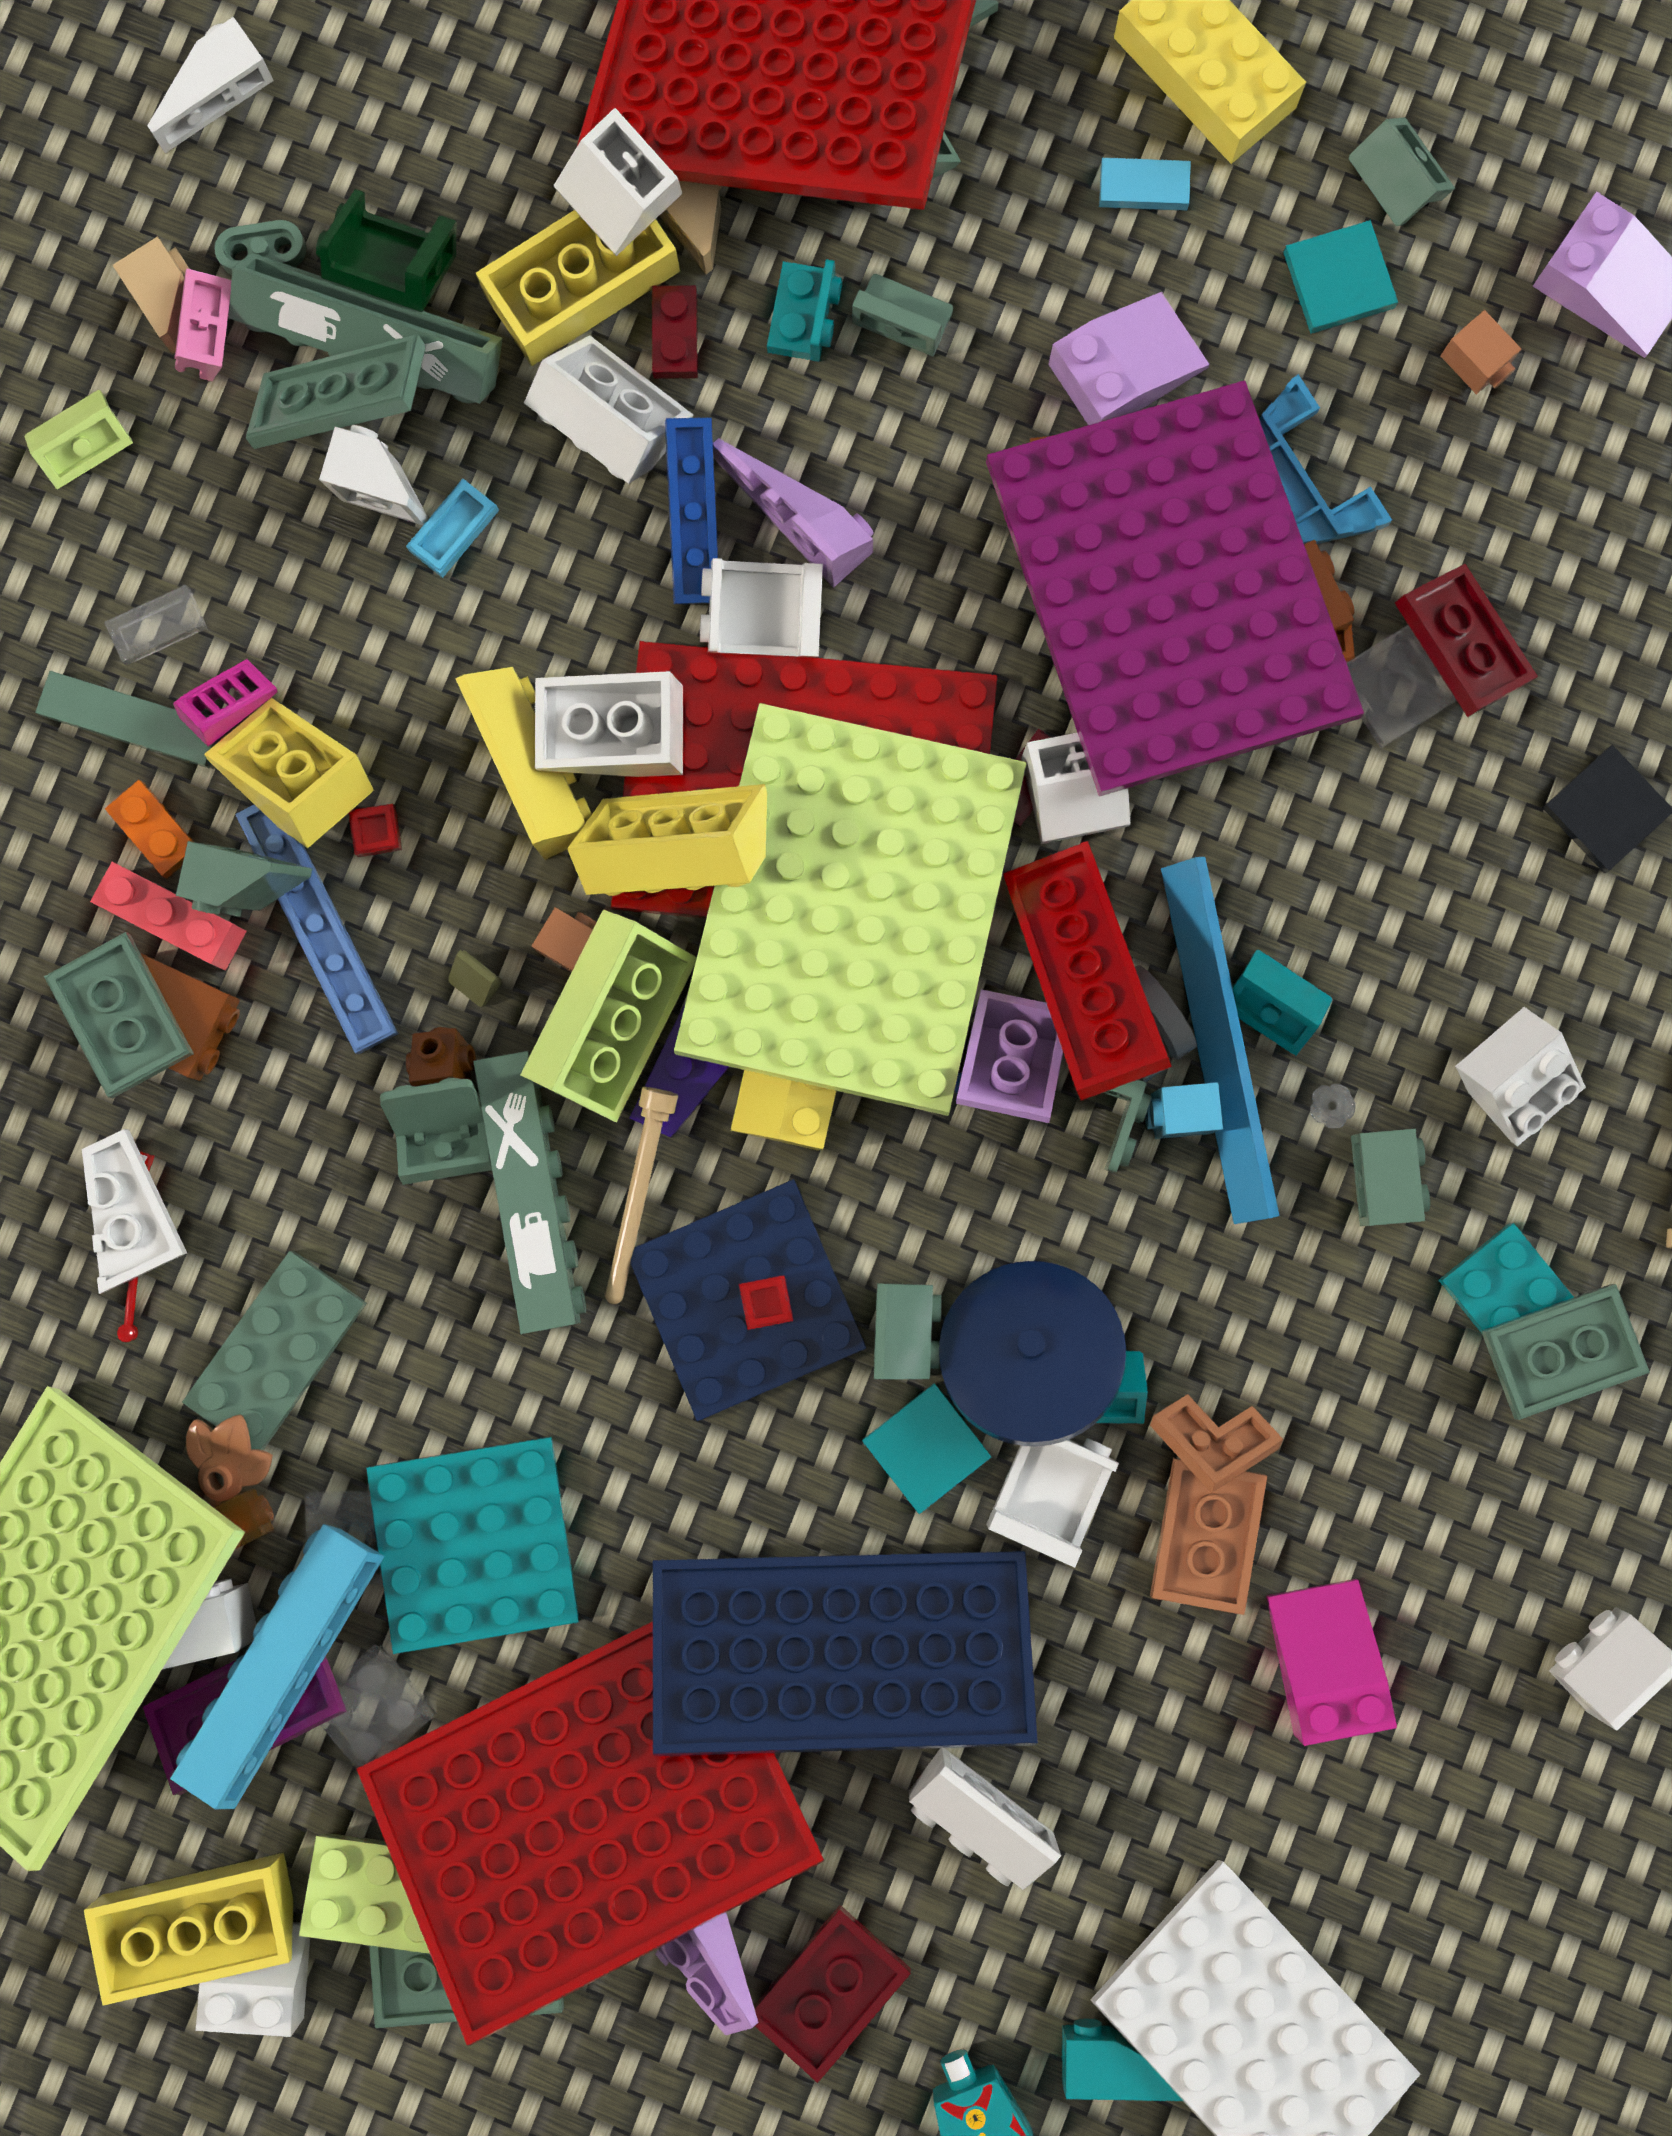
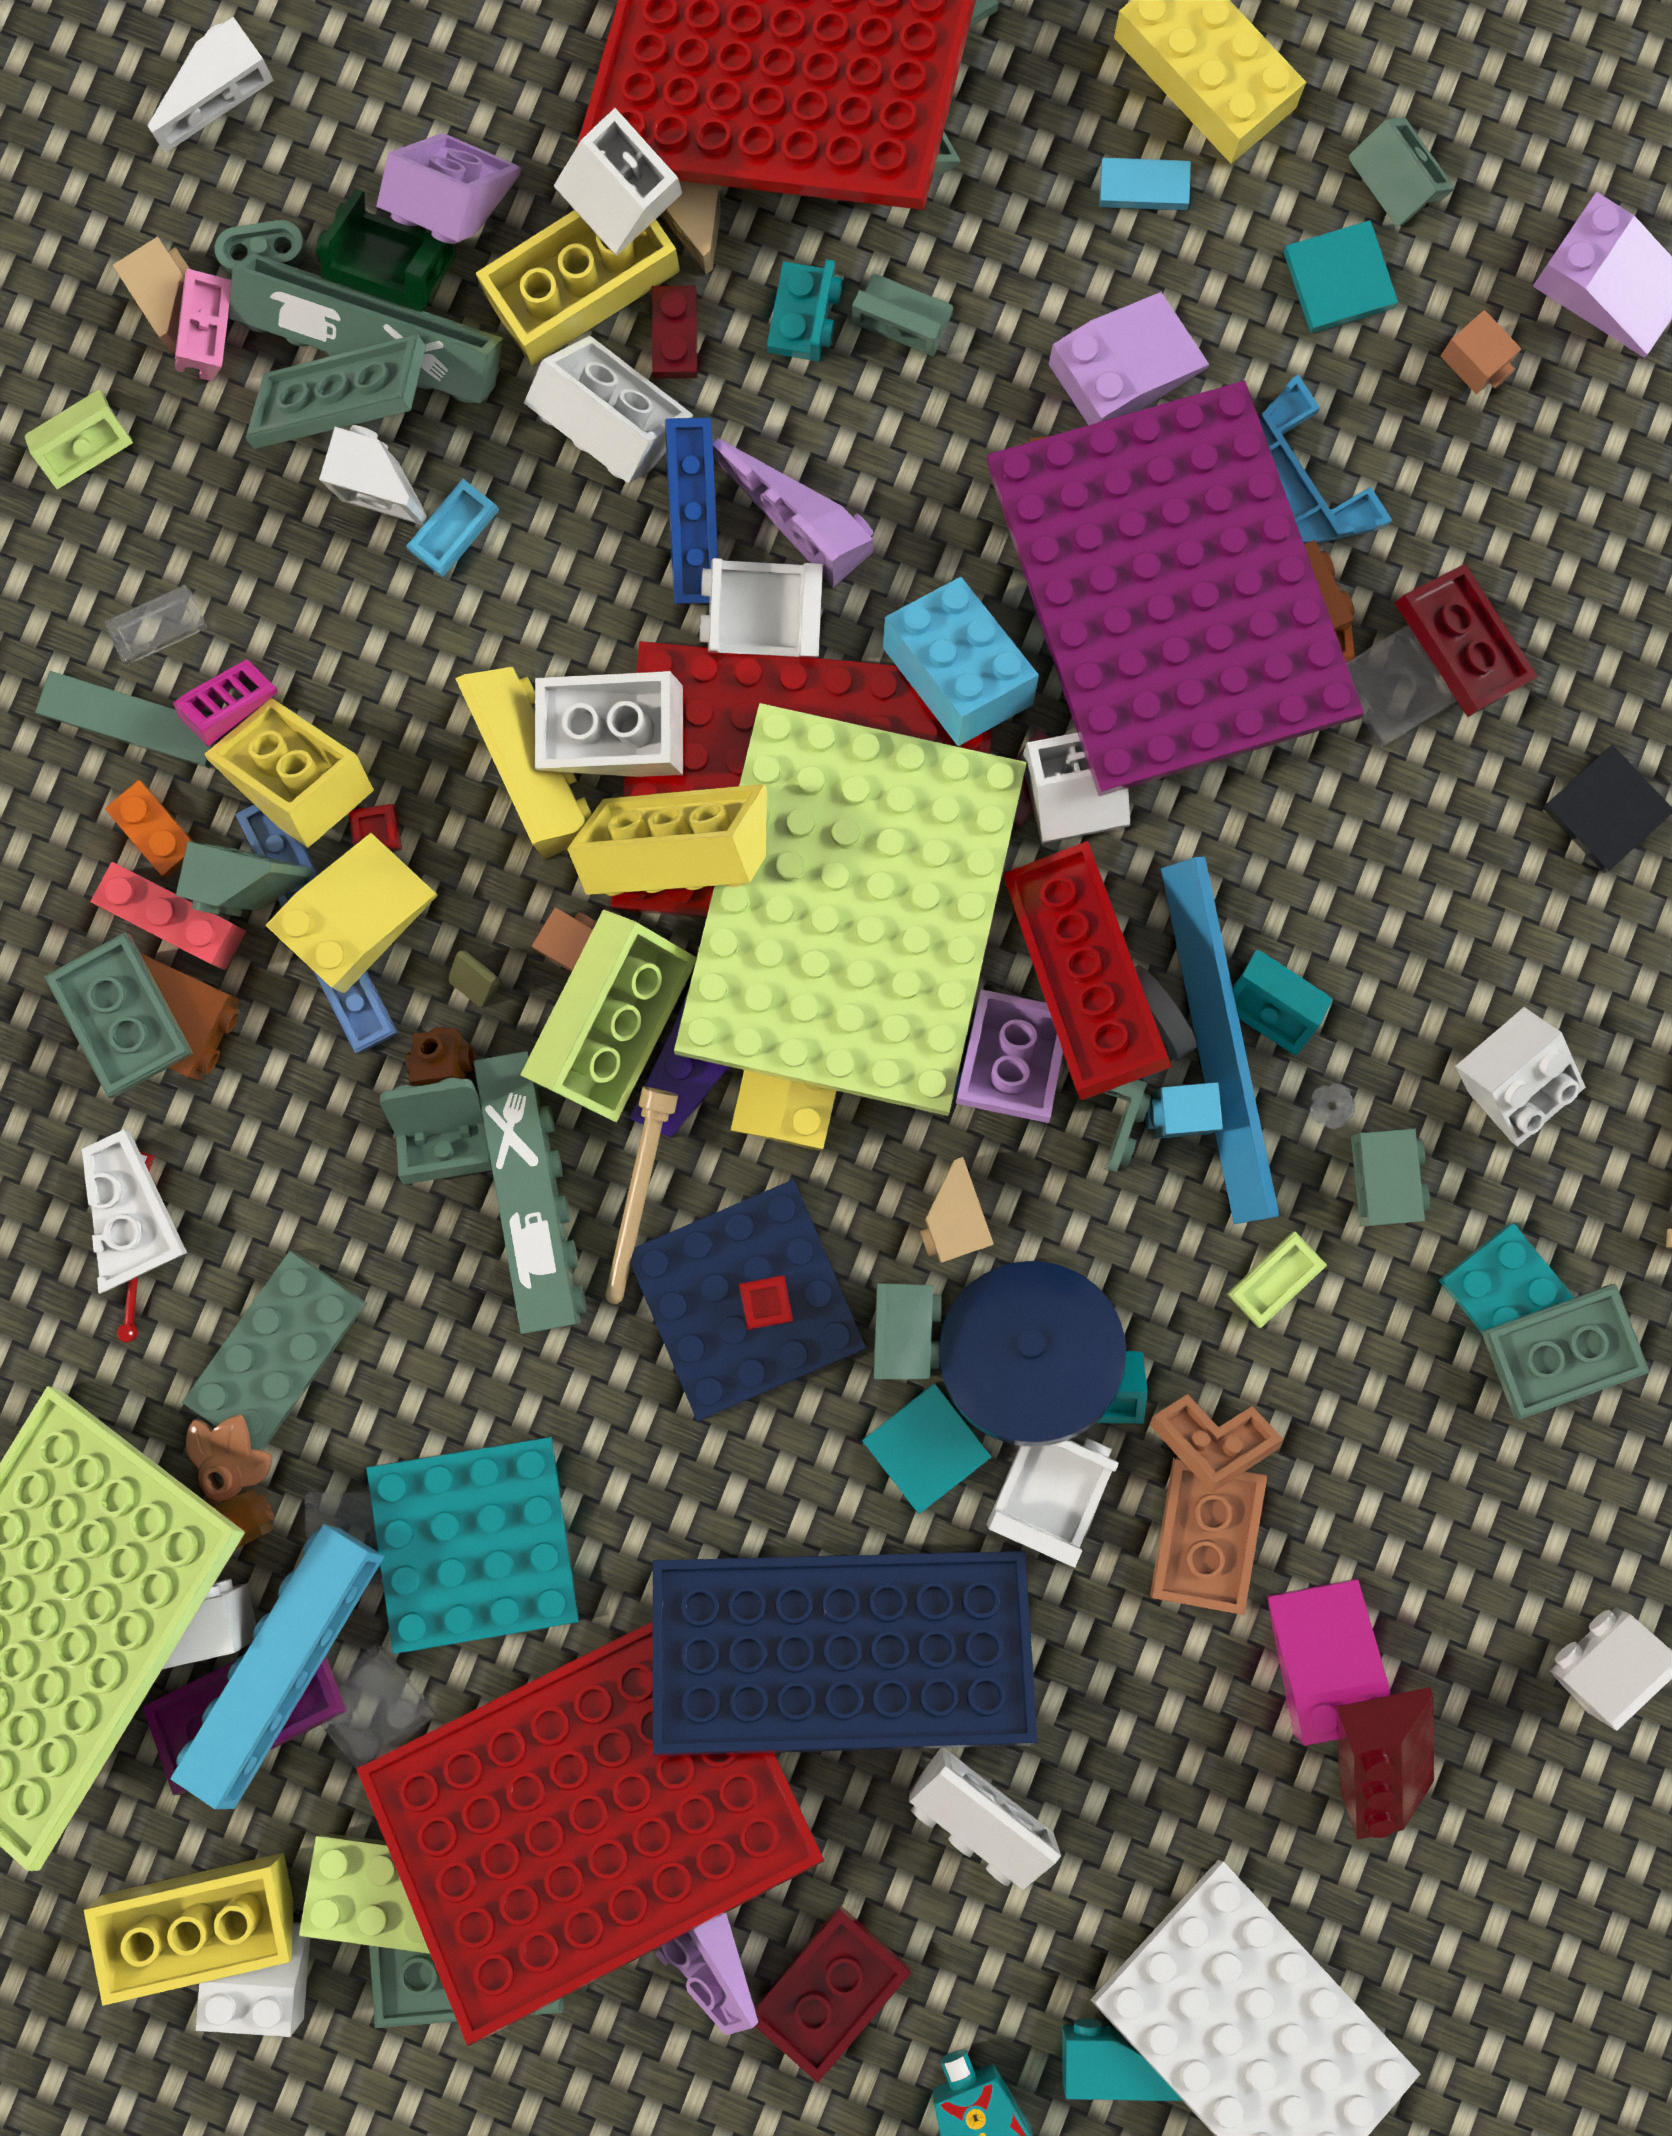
none -> light yellow slope [265,833,438,994]
none -> lavender slope [376,133,522,244]
none -> medium azure brick [883,577,1039,746]
none -> tan slope [920,1157,994,1263]
none -> yellowish green tile [1227,1232,1327,1328]
none -> dark red slope [1336,1687,1434,1840]

